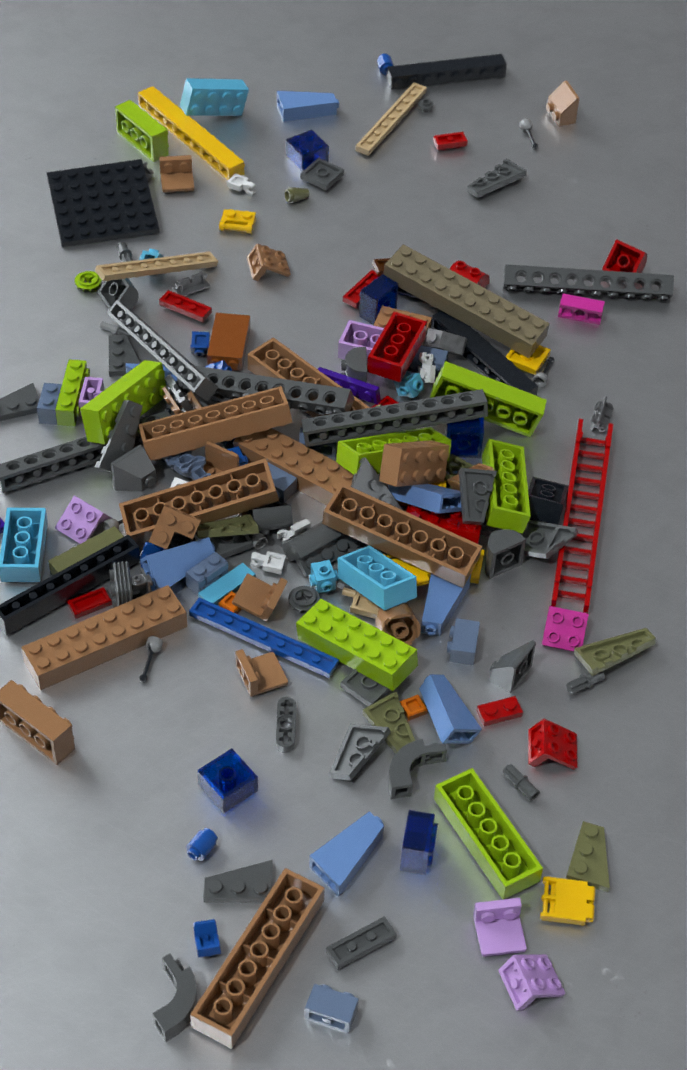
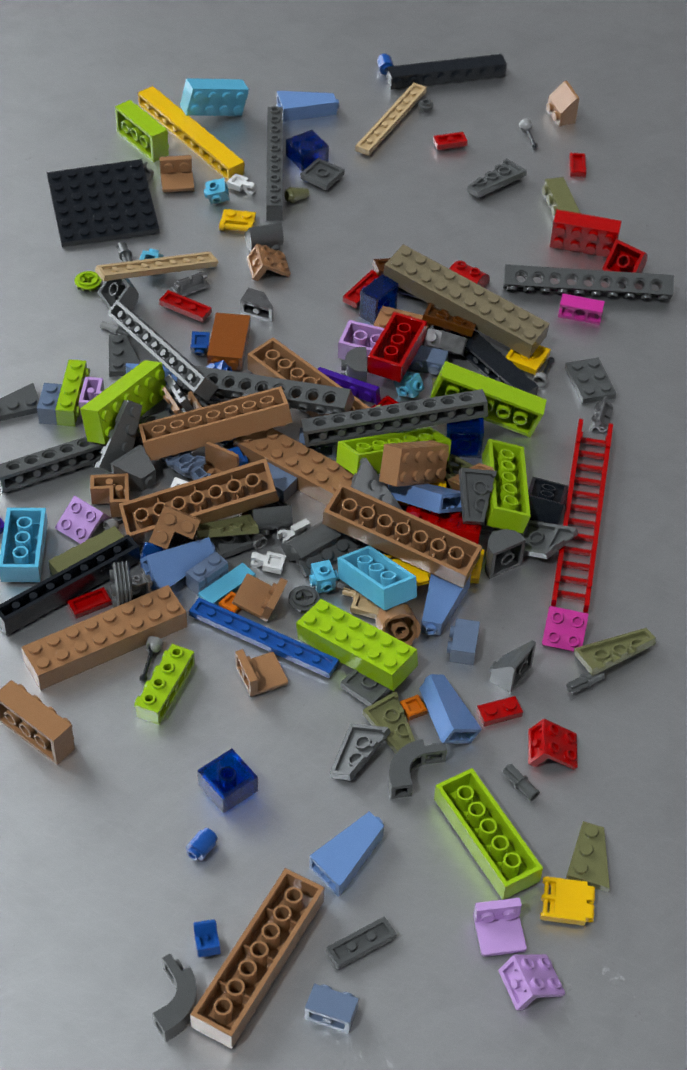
dark grey wing [203,860,273,903] -> none
dark grey beam [276,697,296,753] -> none
clear blue brick [400,810,438,875] -> none
white plate [418,352,436,384] -> none
none -> medium nougat brick [90,473,130,518]
none -> lime brick [134,644,195,725]
none -> medium azure brick [204,178,230,204]
none -> flat silver slope [240,288,273,322]
none -> dark grey brick [244,223,284,251]
none -> dark grey brick [266,106,283,221]
none -> reddish brown wing [422,303,476,337]
none -> olive brick [542,177,581,216]
none -> red brick [550,209,622,257]
none -> dark grey plate [565,358,616,404]
none -> red tile [569,153,586,177]

